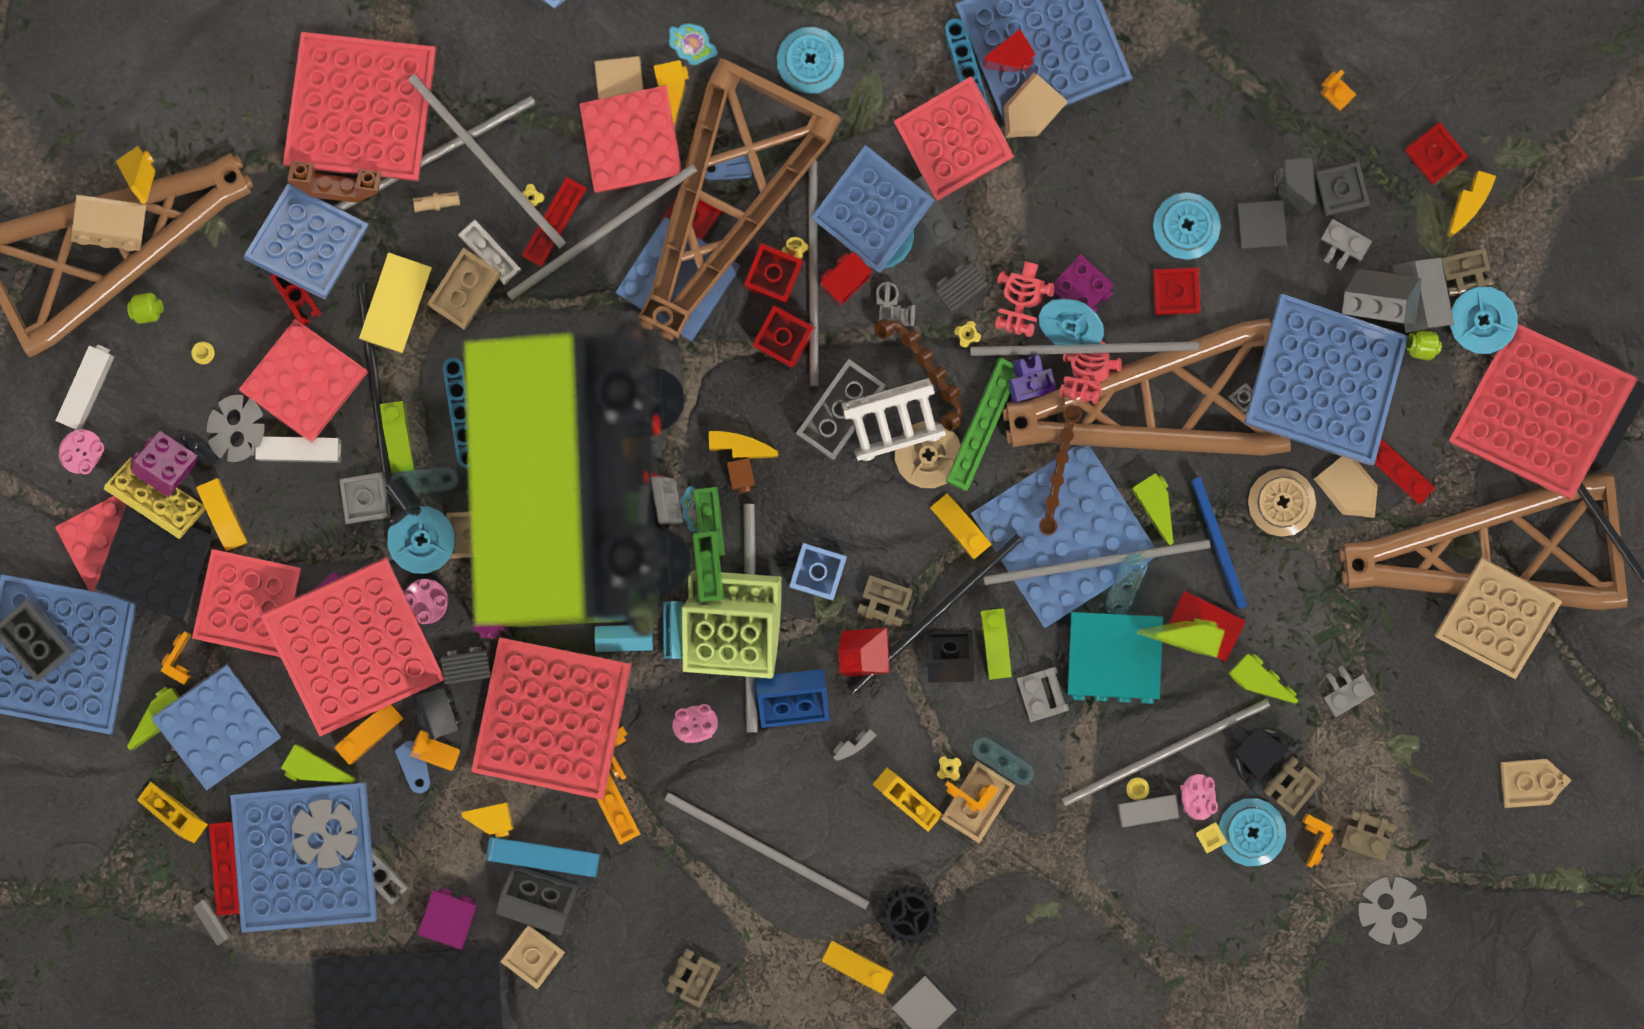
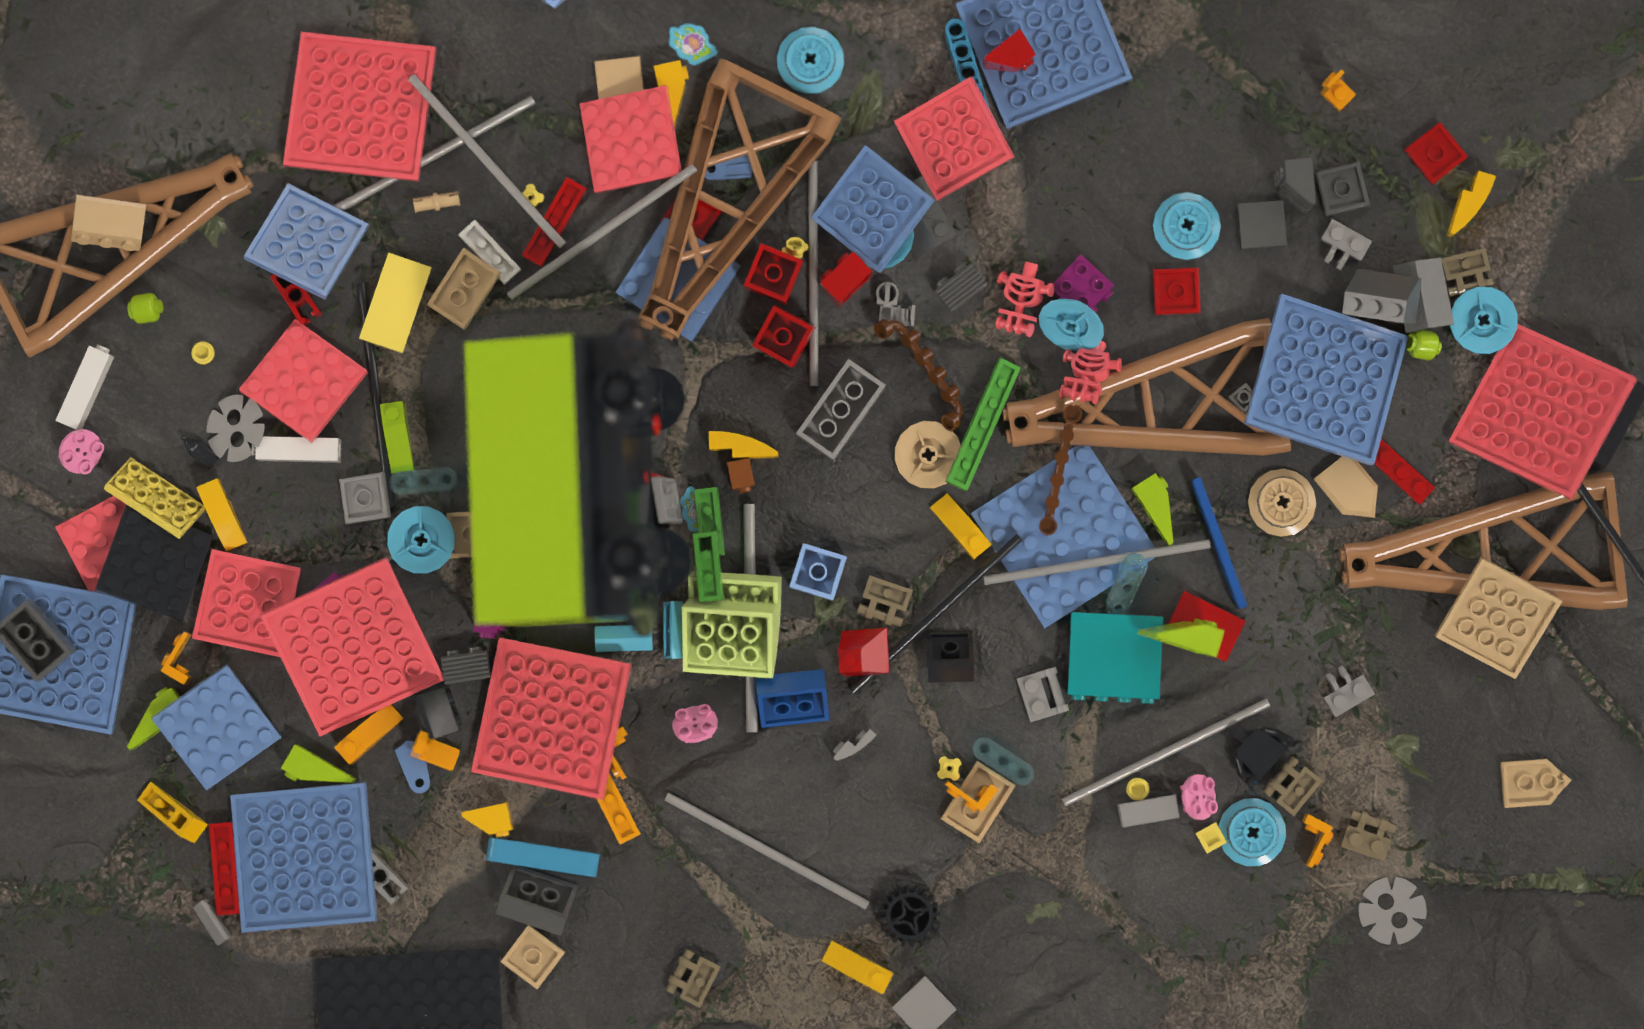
yellow slope [116,146,155,204] -> none
magenta brick [131,431,198,497] -> none
dark orange slope [287,161,382,203] -> none
light grey piece [291,800,358,868] -> none
black piece [385,477,422,527] -> none
bright pink dish [404,579,448,624] -> none
magenta brick [418,887,478,949] -> none
dark azure beam [443,358,469,469] -> none
white fence [841,378,946,461] -> none
yellow slope [872,767,943,832] -> none
light yellow plate [954,321,981,347] -> none
light grey piece [971,341,1199,356] -> none
lime slope [980,608,1012,680] -> none
tan tile [1003,72,1068,138] -> none
plate [1008,355,1056,402] -> none
lime slope [1227,653,1298,704] -> none

